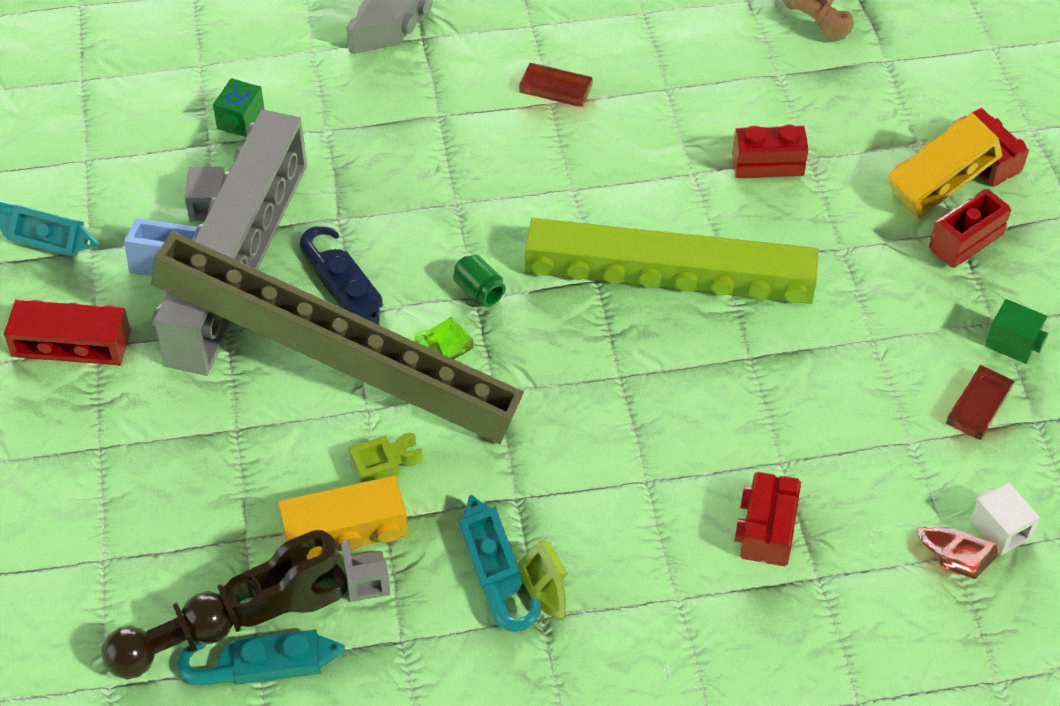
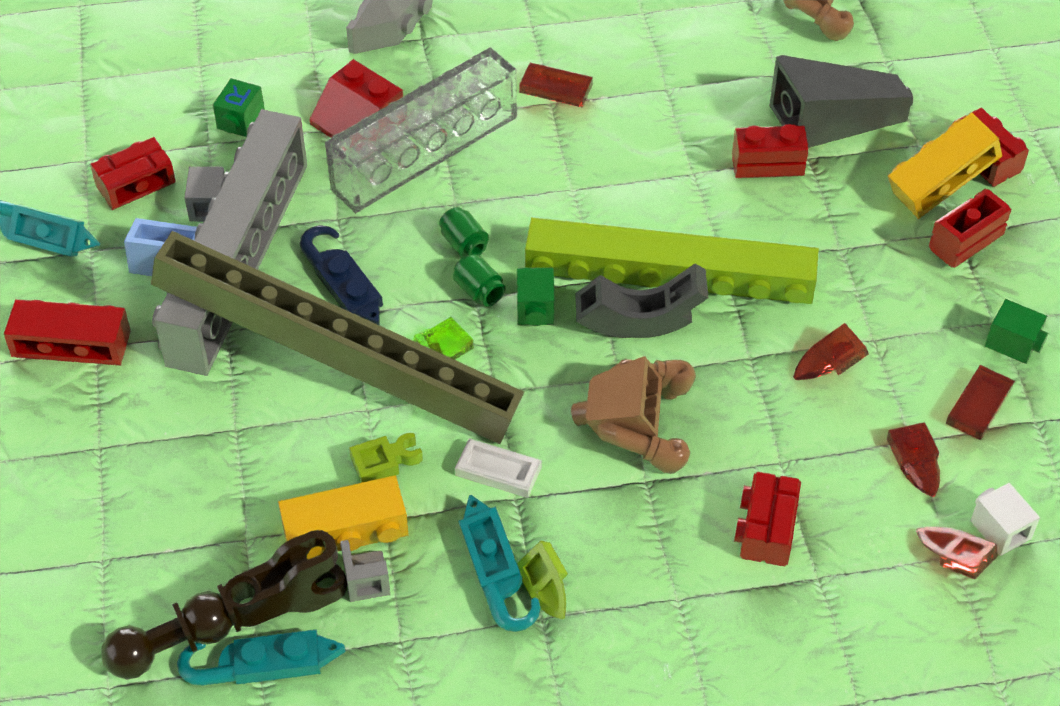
none -> red brick [90,137,176,210]
none -> red slope [309,59,405,156]
none -> clear brick [325,47,517,214]
none -> green brick [439,207,489,258]
none -> white tile [455,438,542,498]
none -> green brick [517,267,554,326]
none -> medium nougat torso [571,356,696,474]
none -> dark grey arch [575,263,708,338]
none -> dark grey slope [769,55,913,148]
none -> clear red plate [793,323,869,380]
none -> clear red plate [887,422,940,497]

